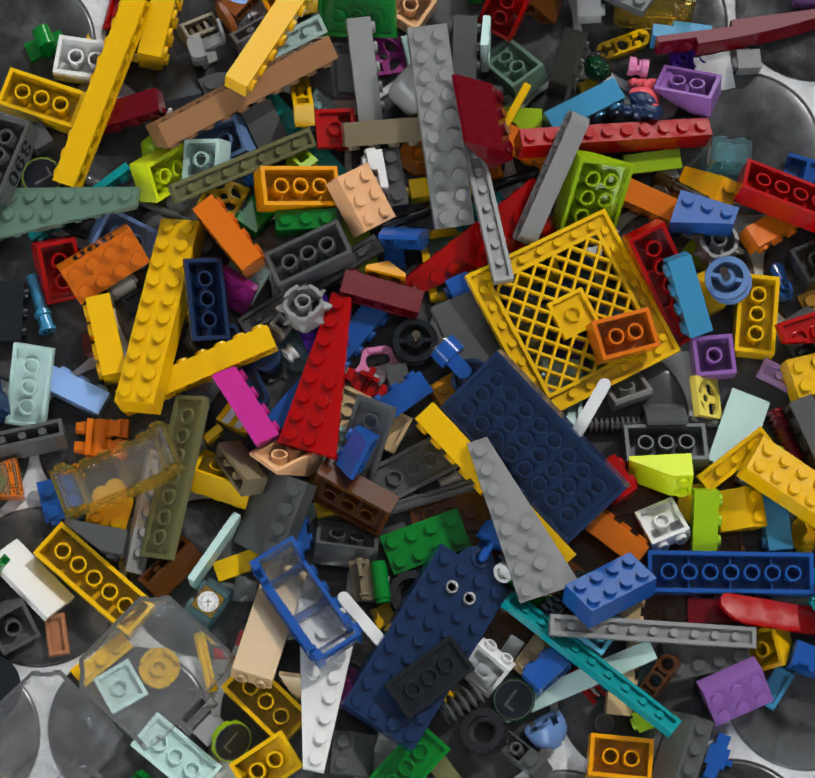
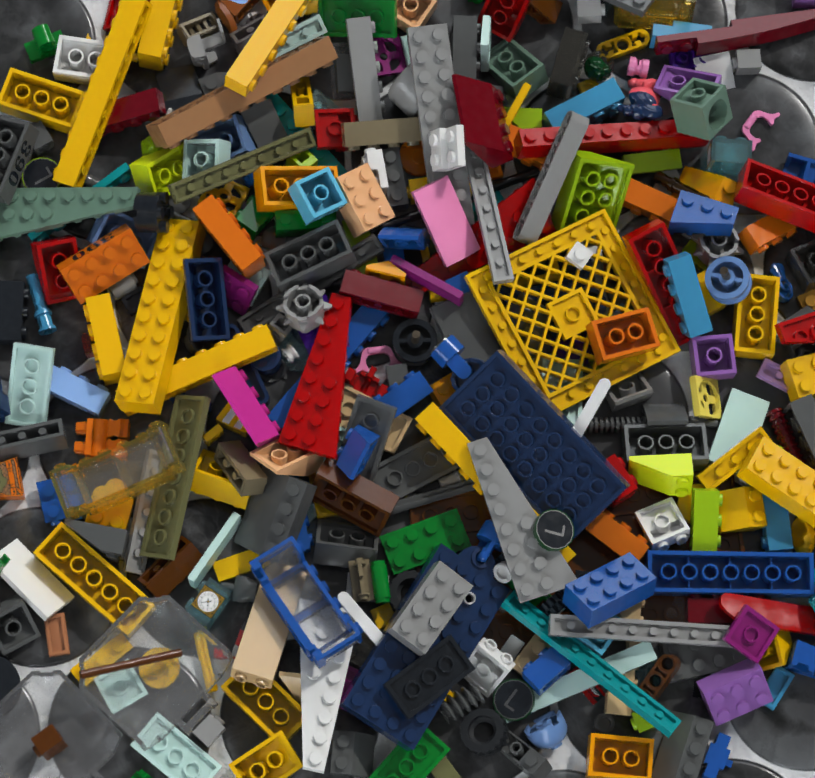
black tile [211,720,252,762] -> none
none -> reddish brown brick [31,724,68,761]
none -> reddish brown piece [79,648,182,679]
none -> black brick [133,192,174,233]
none -> medium azure brick [287,167,348,225]
none -> light grey brick [386,560,473,656]
none -> magenta tile [390,255,464,306]
none -> bright pink slope [411,175,481,267]
none -> white plate [429,125,466,172]
none -> black tile [533,509,574,552]
none -> white plate [565,241,593,270]
none -> sand green brick [670,77,733,141]
none -> magenta plate [722,604,780,664]
none -> bright pink helmet [741,110,780,152]

